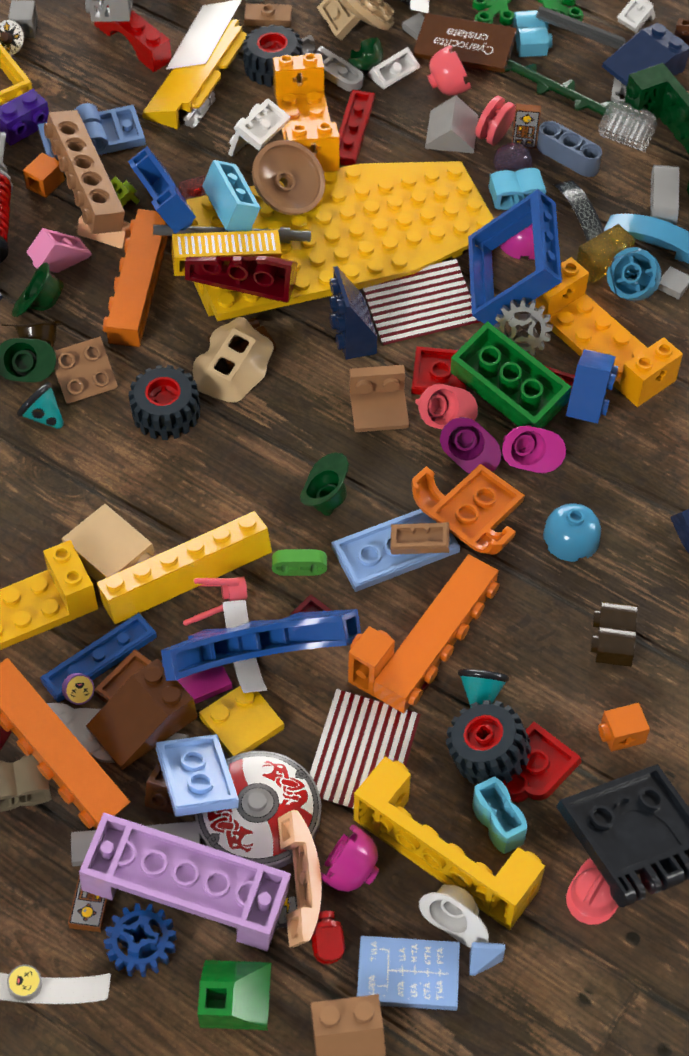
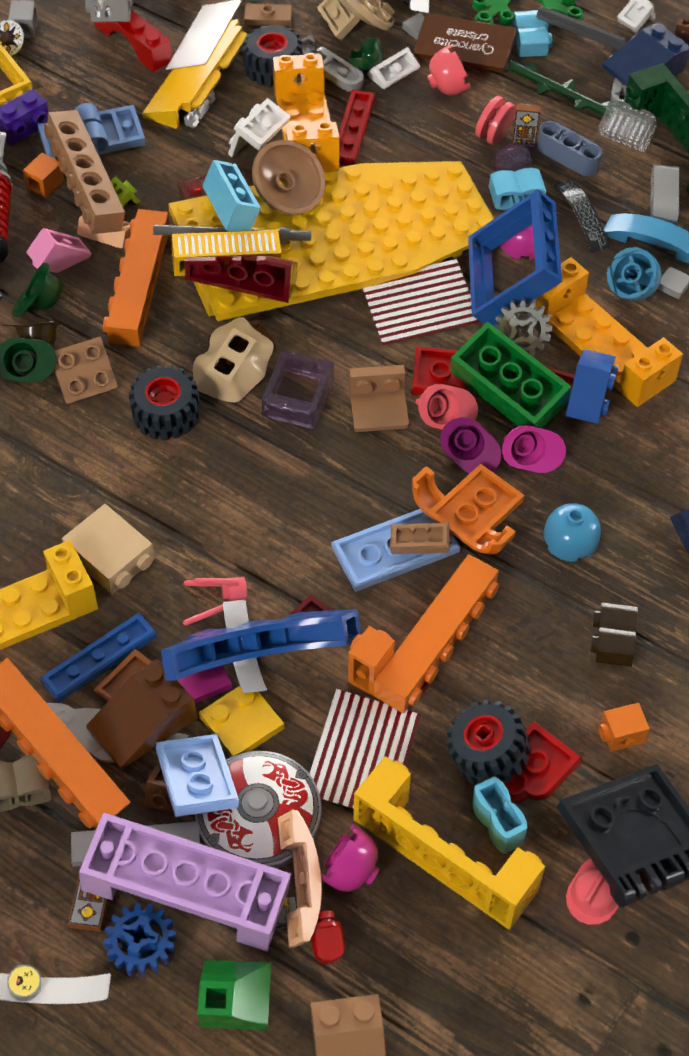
teal hat [17,382,64,429] -> none
light yellow tile [62,673,94,705] -> none
yellow brick [96,511,272,624] -> none
blue arch [128,146,196,234] -> none
bright green beam [272,549,327,576] -> none
dark green piece [300,452,349,516] -> none
dark blue slope [329,266,377,360] -> none
light blue tile [357,936,460,1011] -> none
white piece [419,884,489,948] -> none
light grey slope [425,95,479,154] -> none
teal hat [458,669,509,708] -> none
light blue slope [469,942,505,976] -> none
clear yellow brick [576,224,635,283] -> none
none -> window [262,350,334,429]

